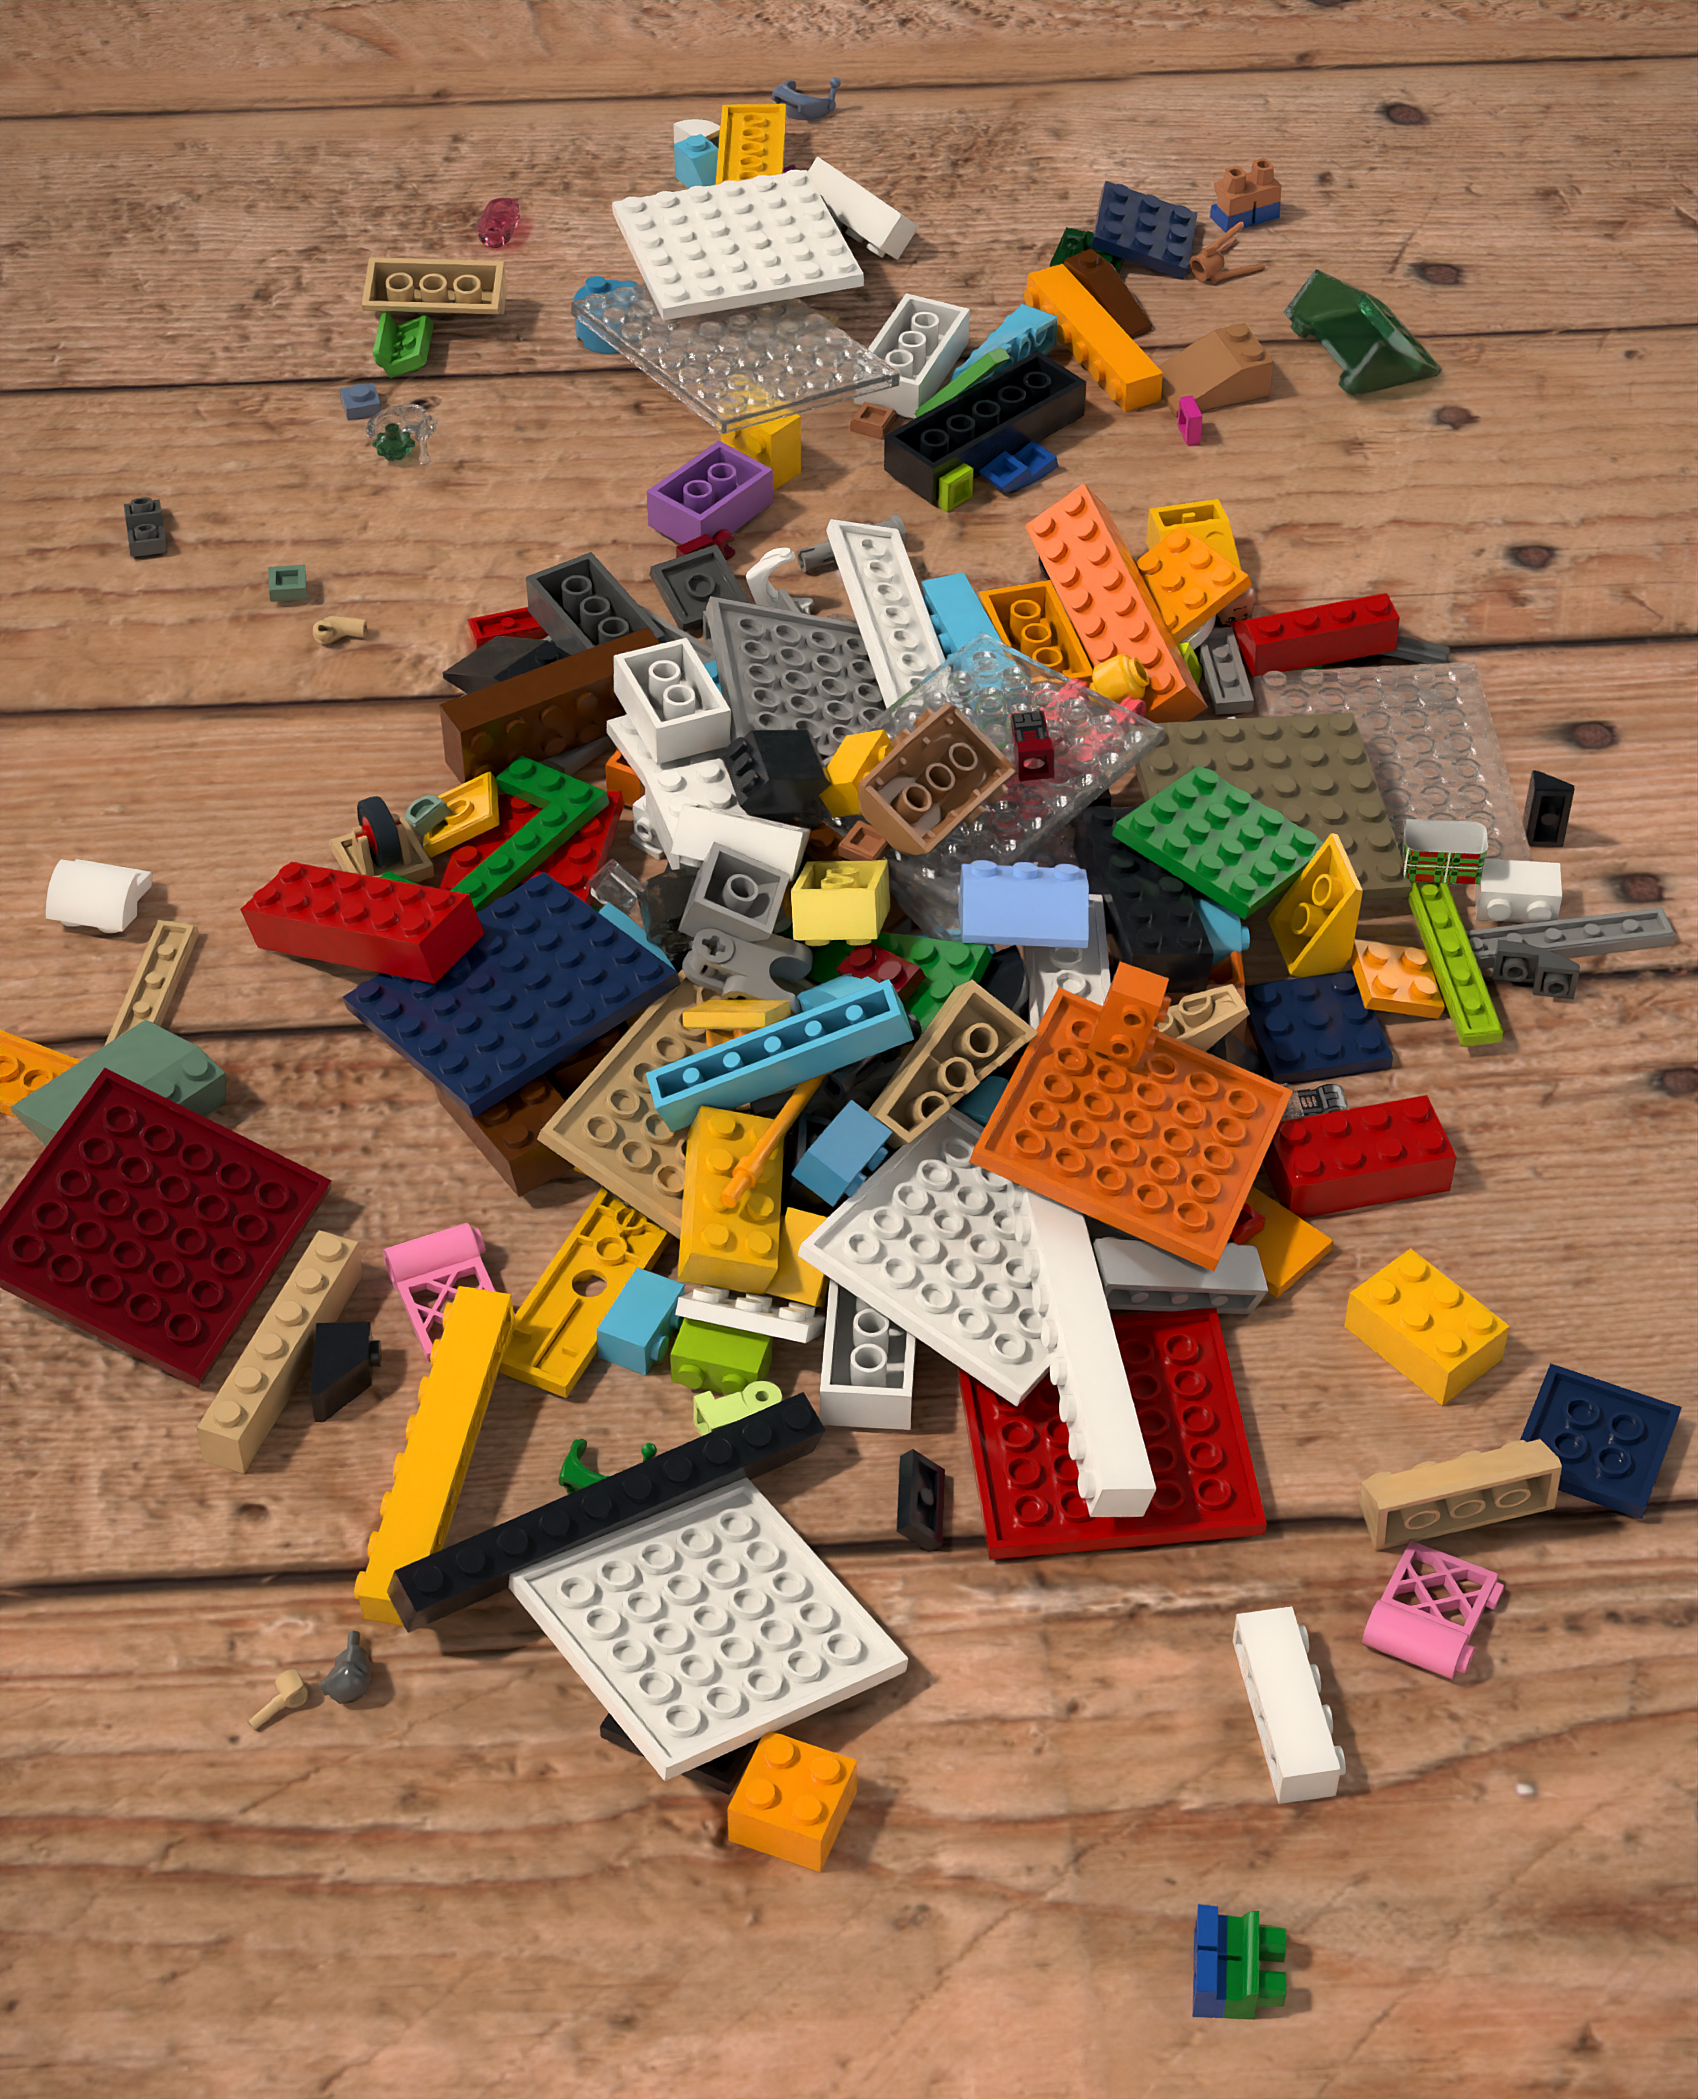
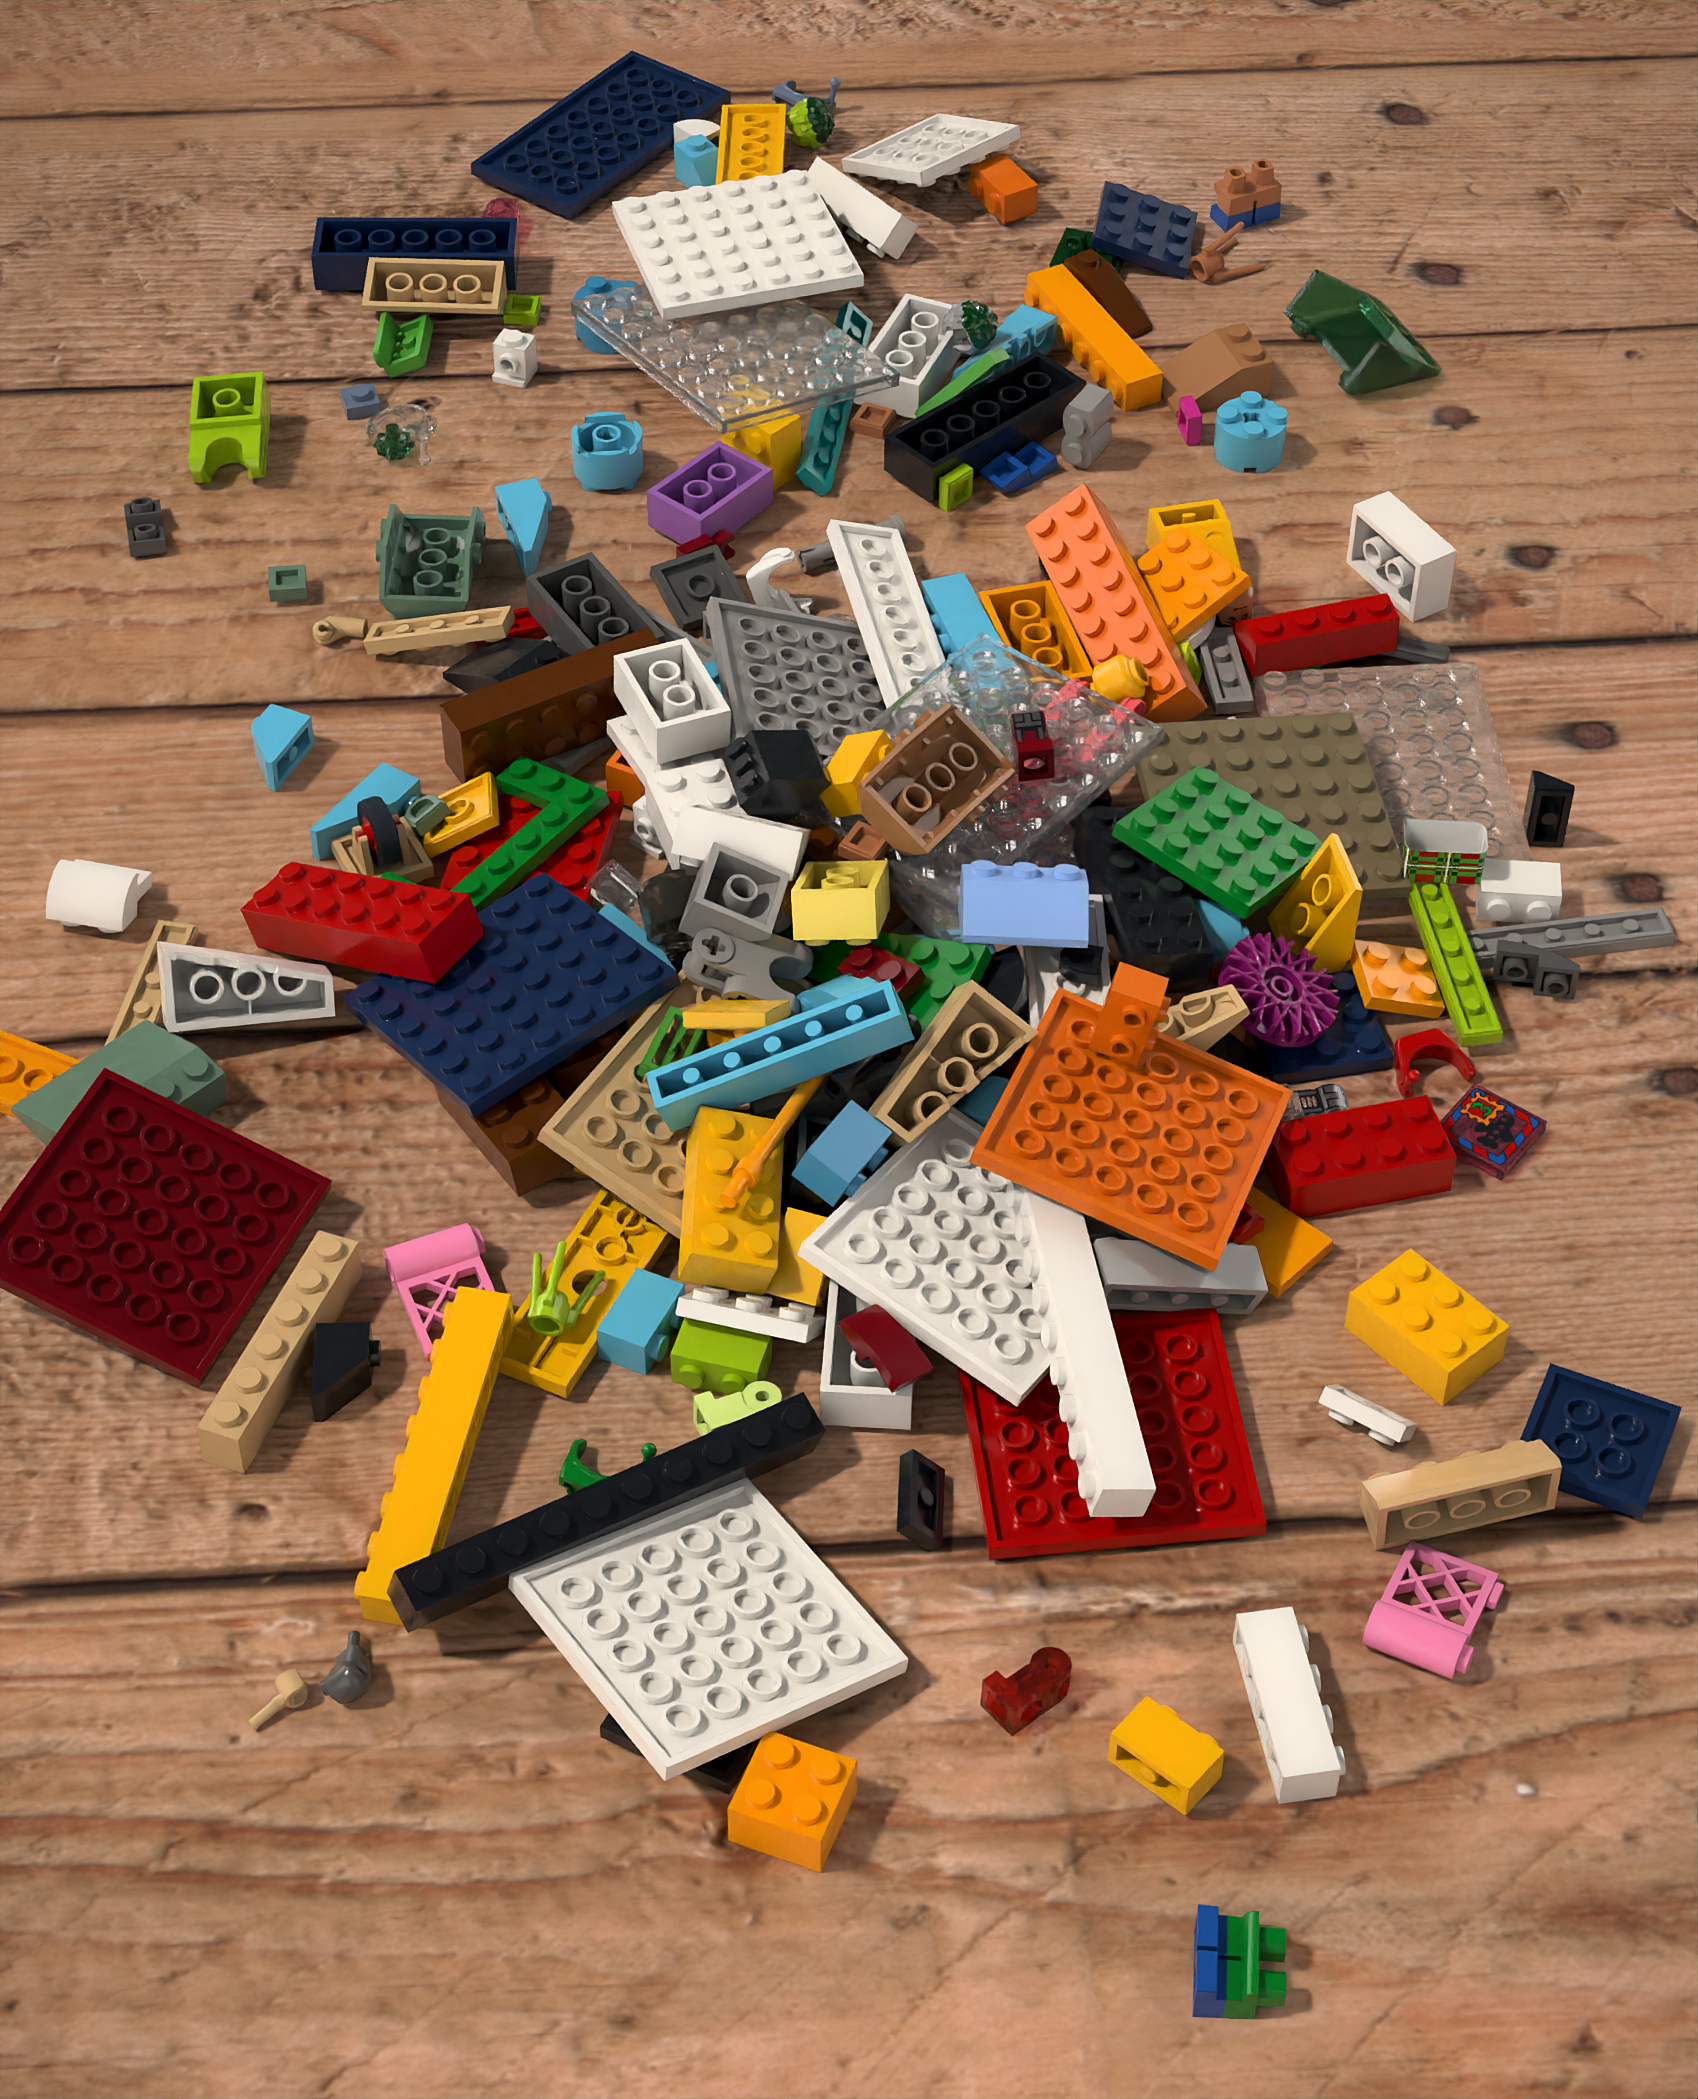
none -> white wedge [157,941,335,1033]
none -> lime brick [188,371,271,484]
none -> medium azure slope [251,703,315,792]
none -> medium azure slope [310,762,422,861]
none -> dark blue brick [311,217,520,292]
none -> tan plate [363,606,516,656]
none -> sand green slope [376,504,486,620]
none -> dark blue plate [471,51,731,219]
none -> white brick [492,328,538,389]
none -> medium azure slope [495,478,553,577]
none -> lime tile [503,294,542,326]
none -> lime plant [526,1240,606,1336]
none -> medium azure brick [571,412,644,492]
none -> bright green tile [636,1005,706,1078]
none -> piece [786,97,835,149]
none -> teal plate [796,301,873,497]
none -> dark red slope [838,1304,934,1393]
none -> white plate [841,113,1021,187]
none -> dark green piece [942,299,998,355]
none -> orange brick [968,153,1038,224]
none -> clear red leg [980,1647,1072,1737]
none -> black tile [1058,944,1104,986]
none -> light grey brick [1061,383,1114,470]
none -> yellow brick [1108,1696,1225,1816]
none -> medium azure brick [1214,391,1288,473]
none -> magenta wheel [1218,932,1340,1047]
none -> white plate [1318,1384,1418,1446]
none -> white brick [1346,491,1457,623]
none -> red helmet [1394,1028,1476,1098]
none -> tile [1440,1083,1547,1181]

